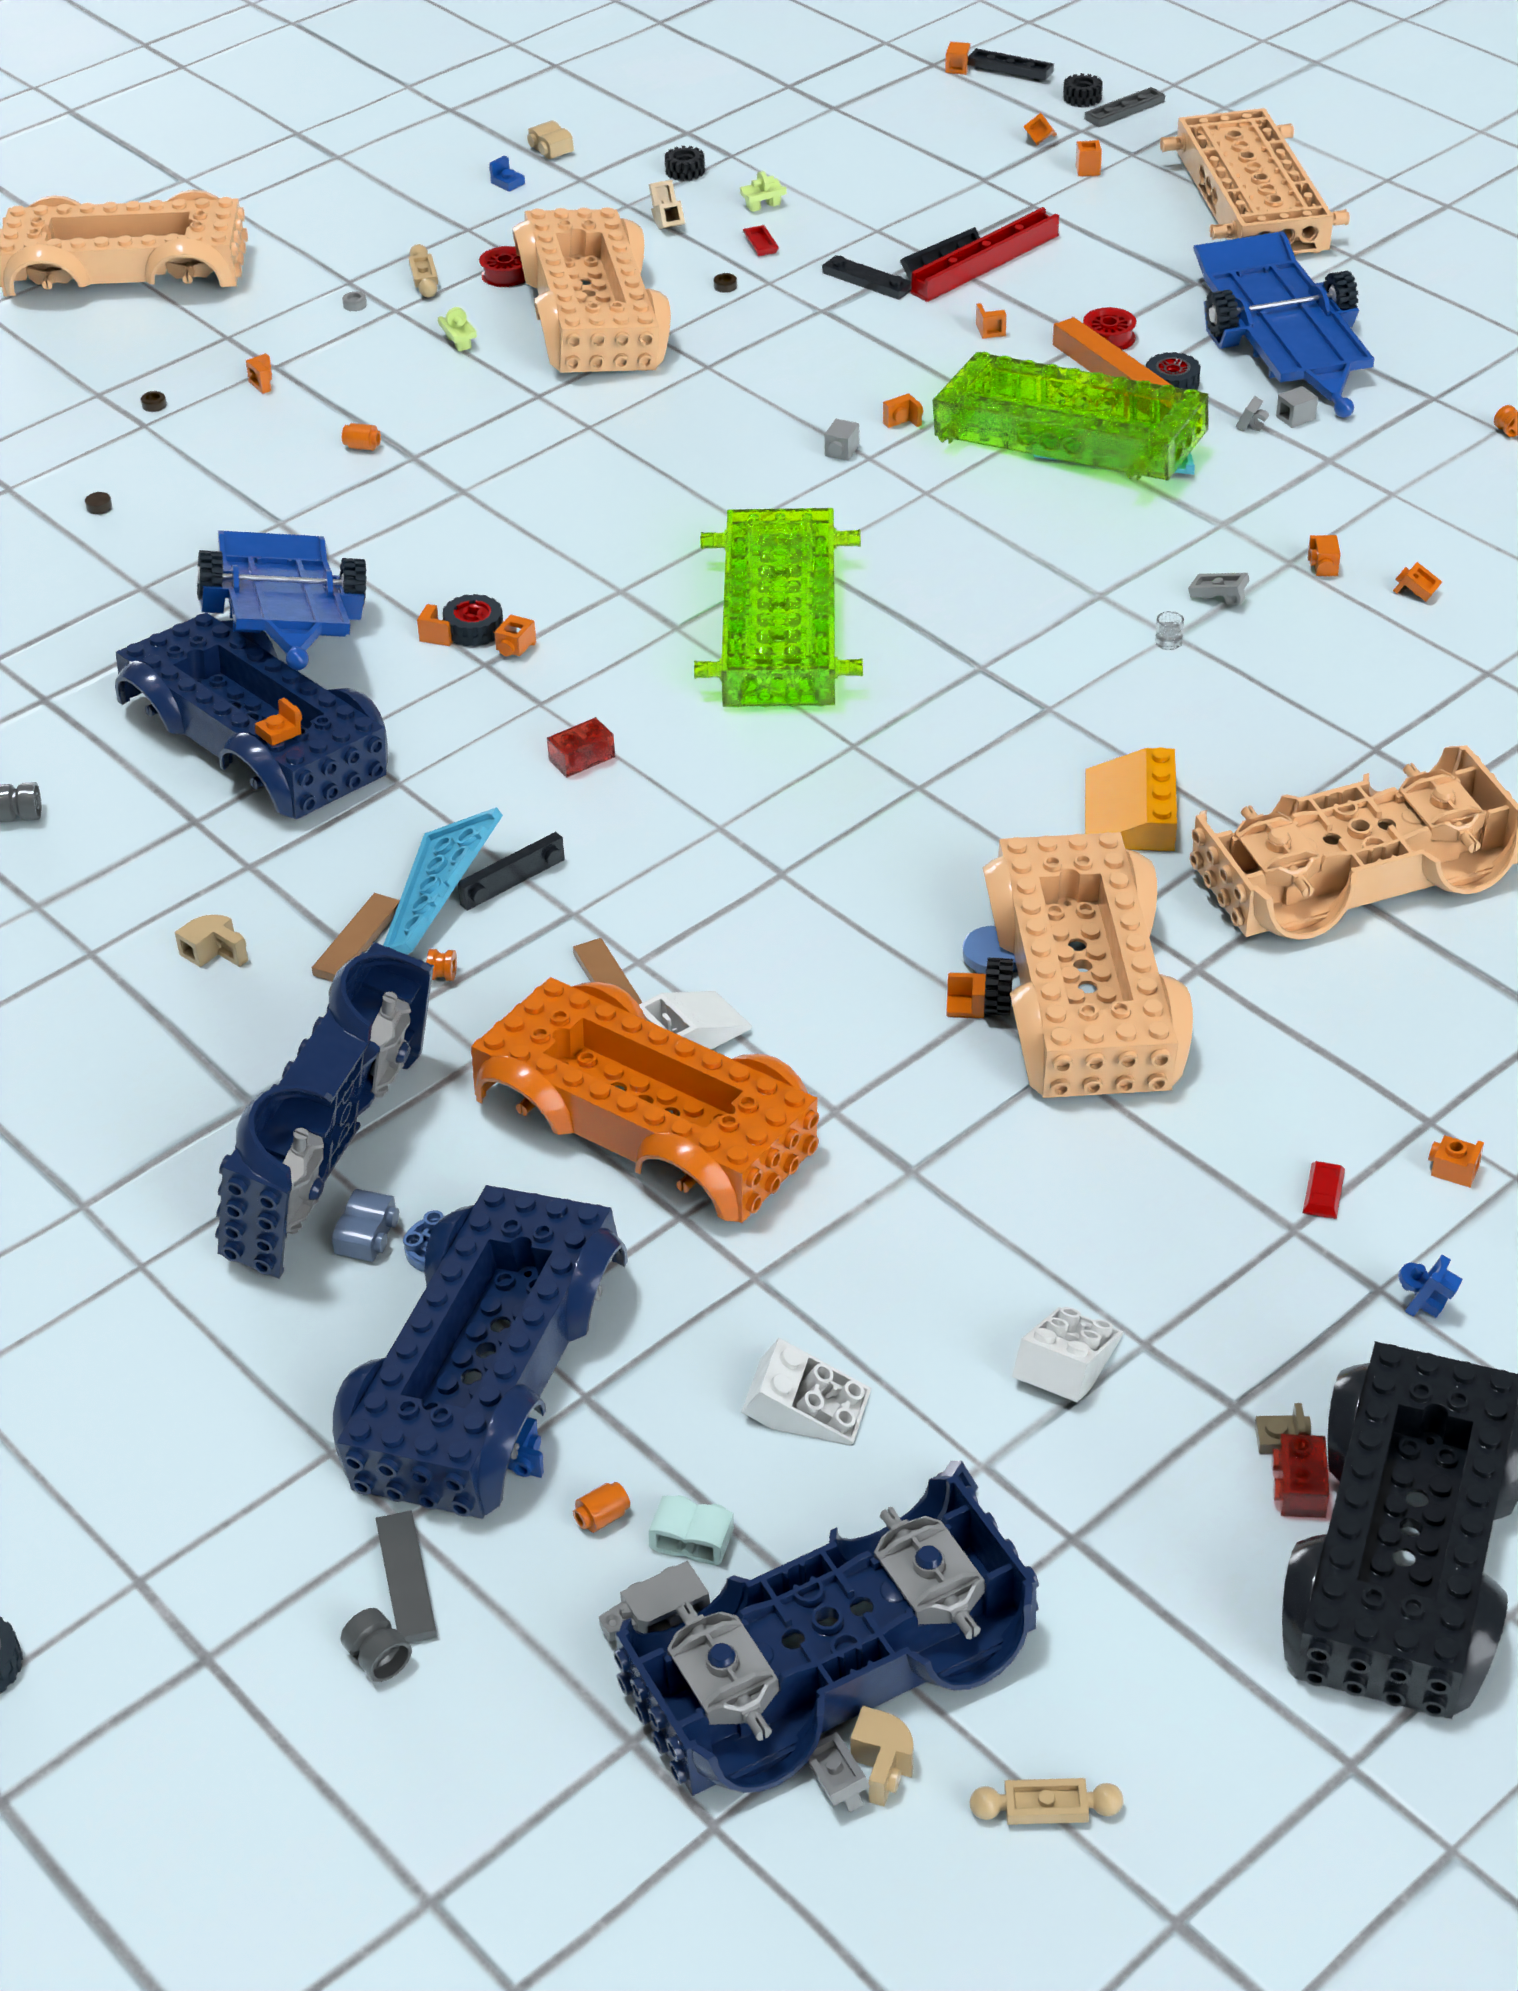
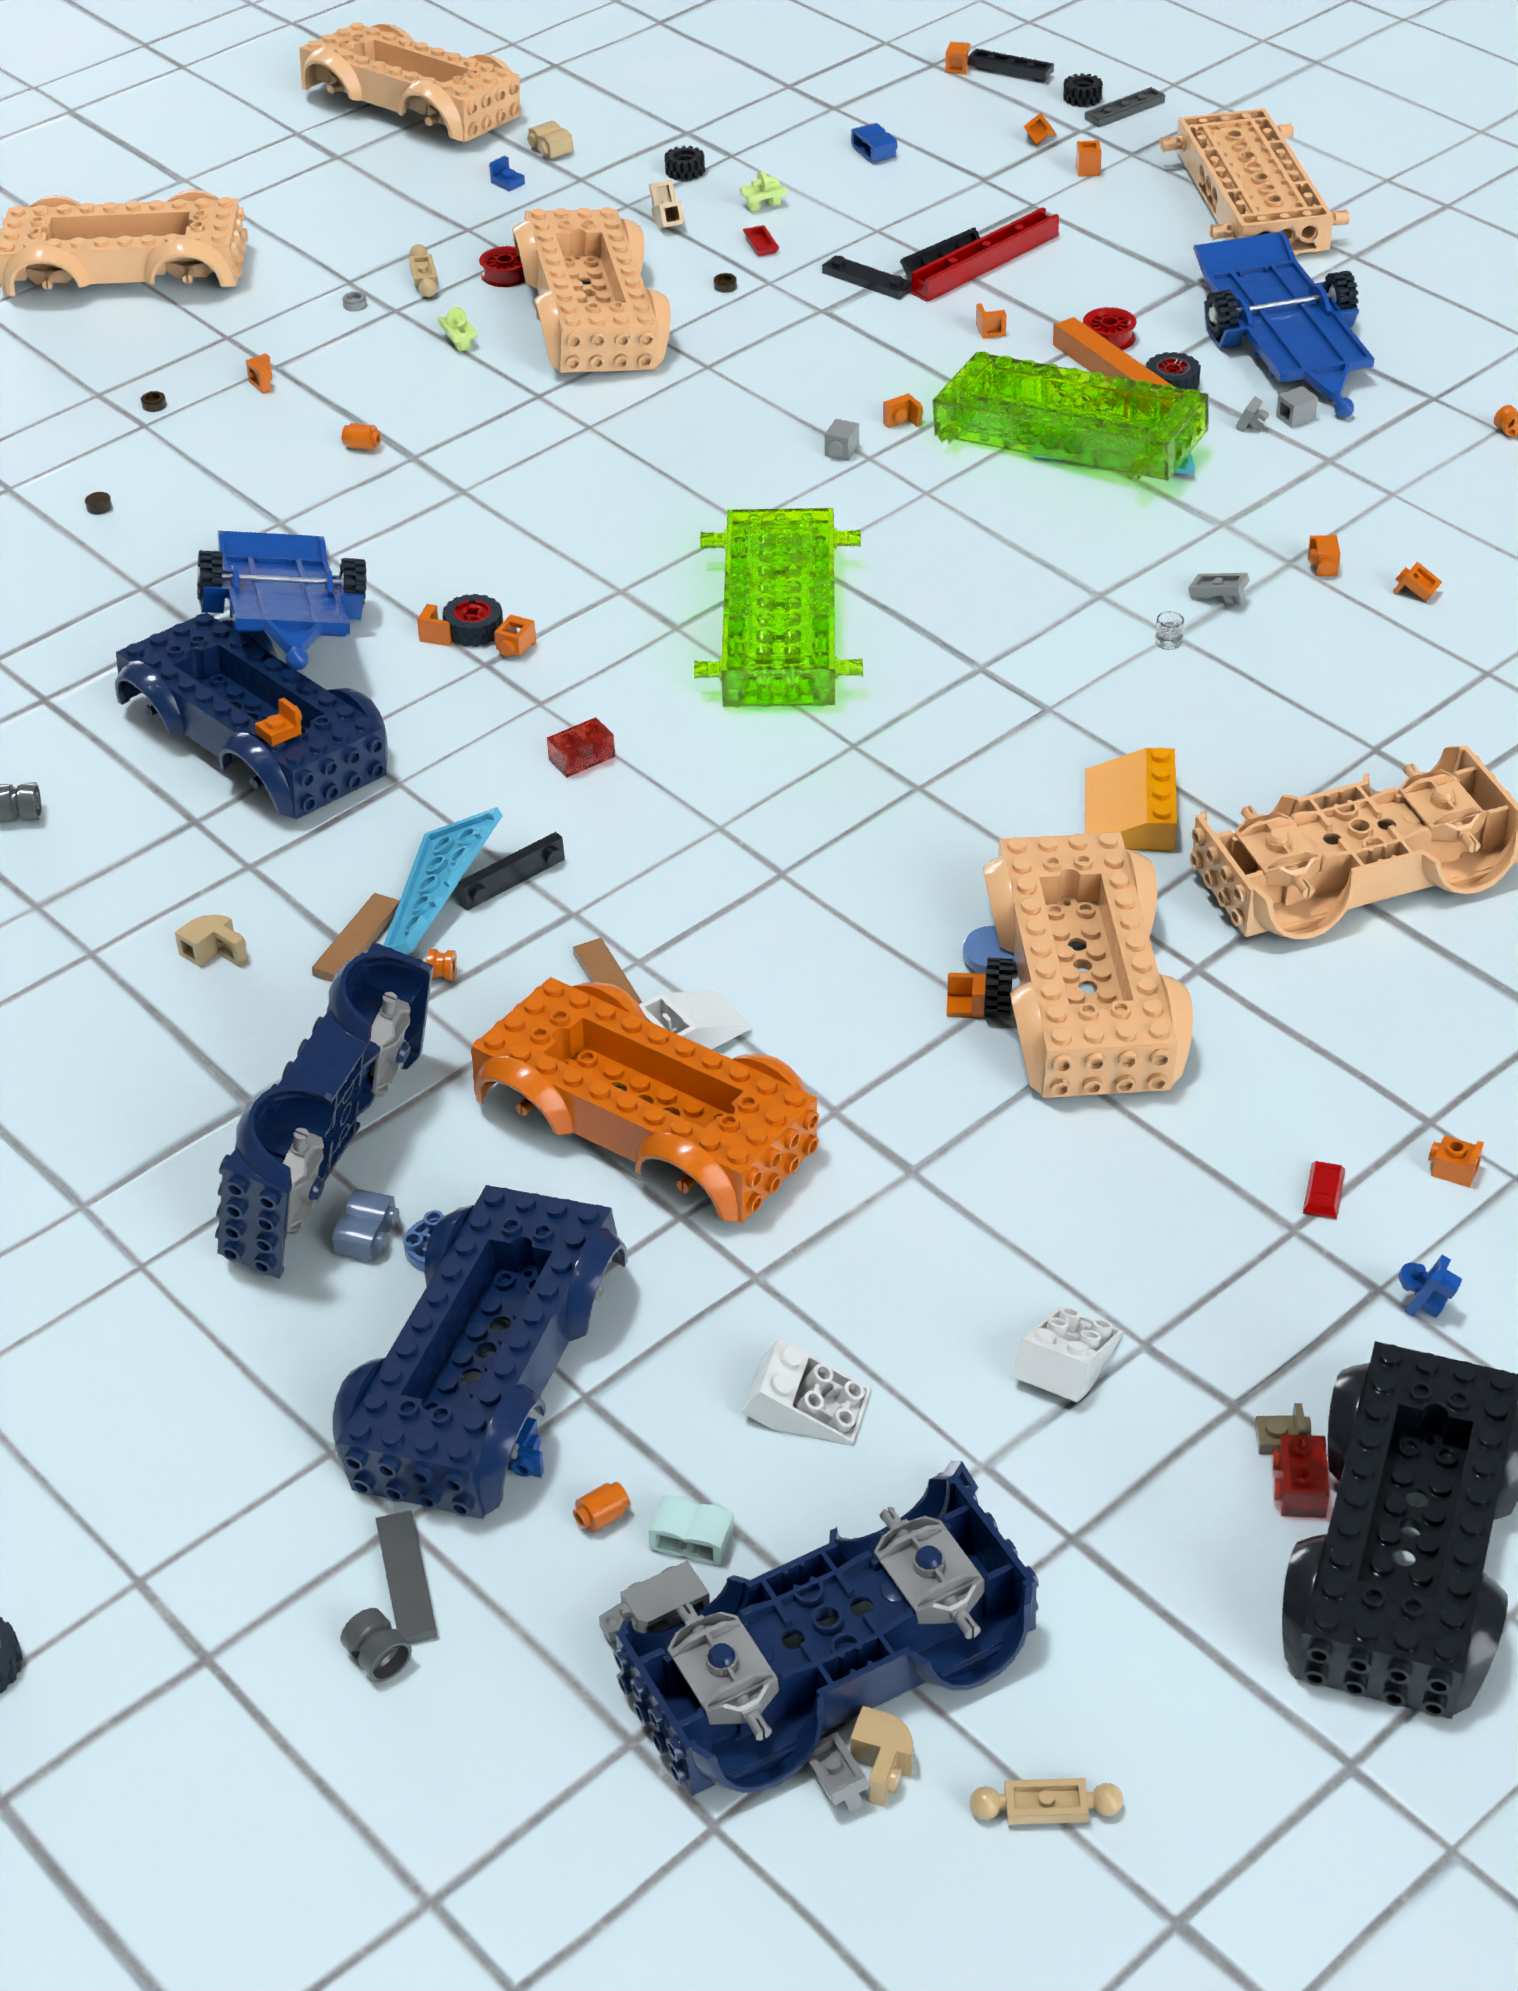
none -> light nougat piece [299,22,521,143]
none -> blue brick [851,123,898,163]

